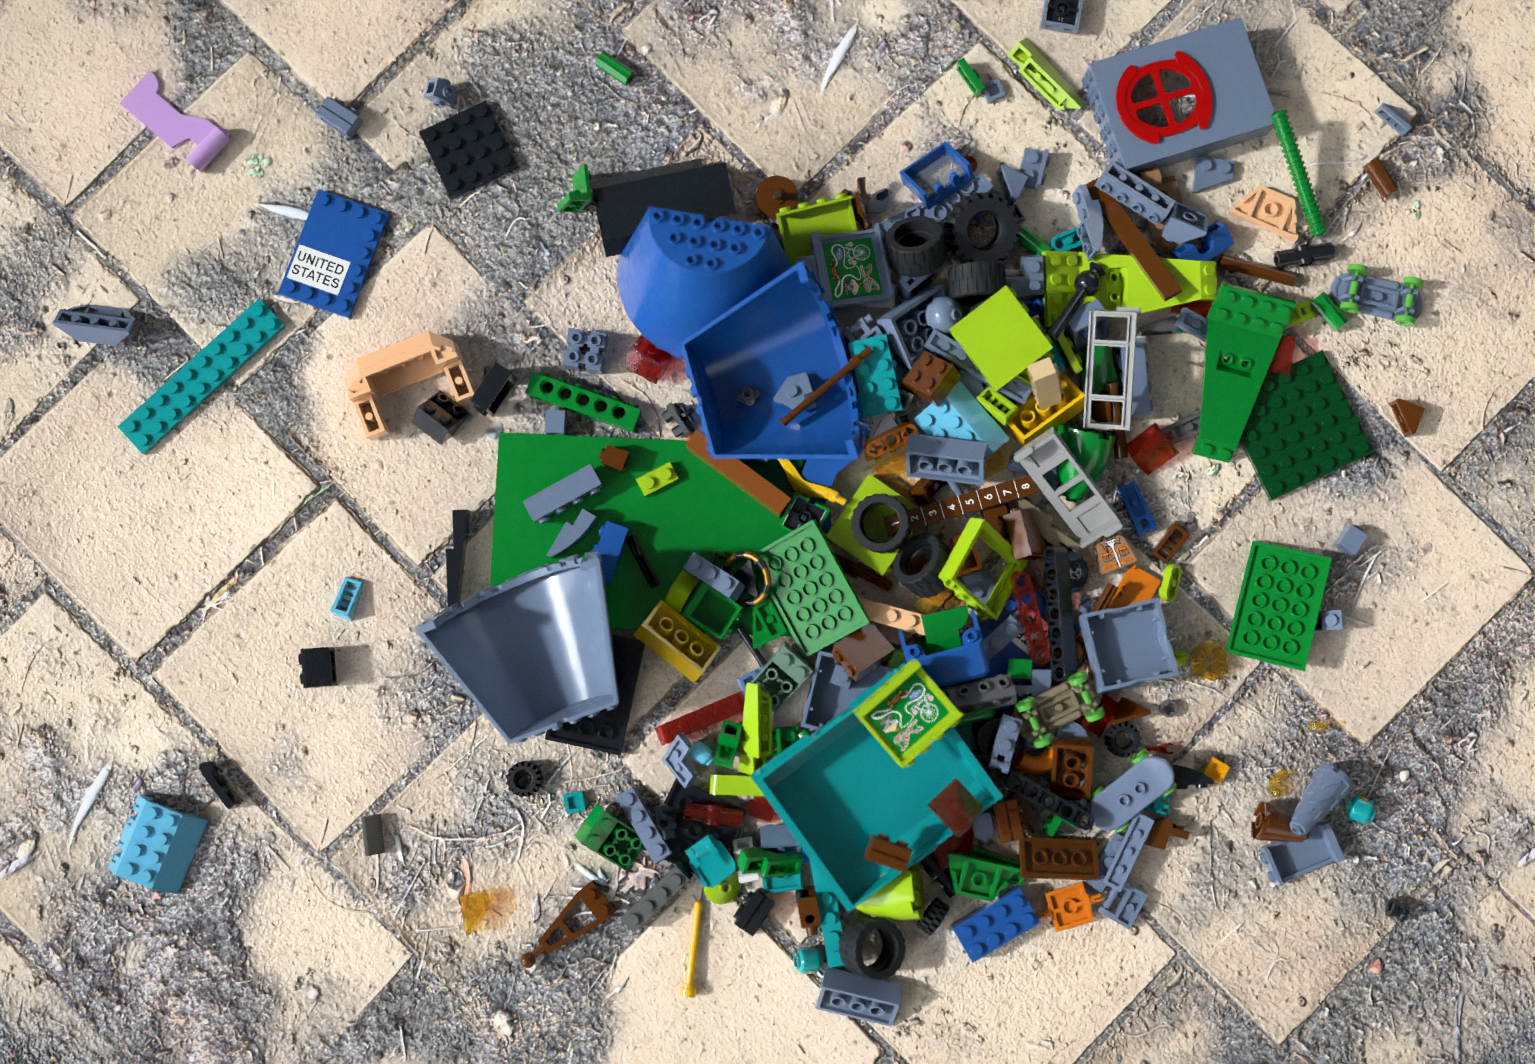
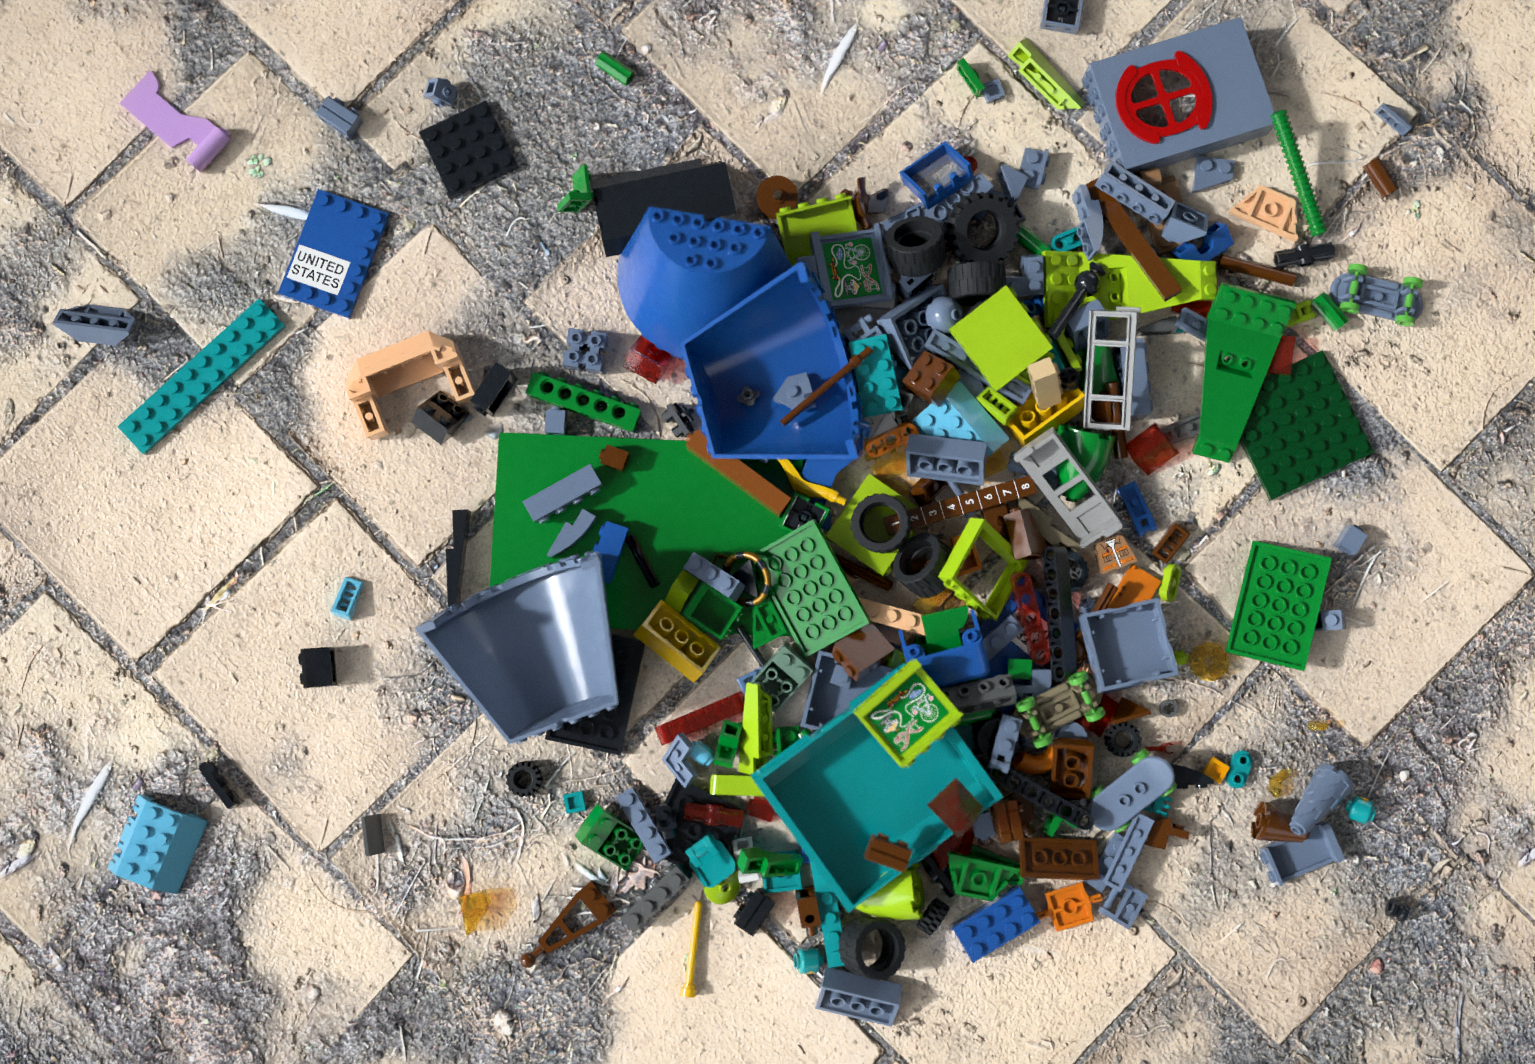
lime plate [636,462,679,497] -> none
sand blue brick [760,824,801,854] -> none
sand blue plate [956,569,995,604] -> none
reddish brown slope [1389,398,1425,437] -> none
none -> black wheel [1059,367,1079,392]
none -> teal plate [1225,750,1252,789]

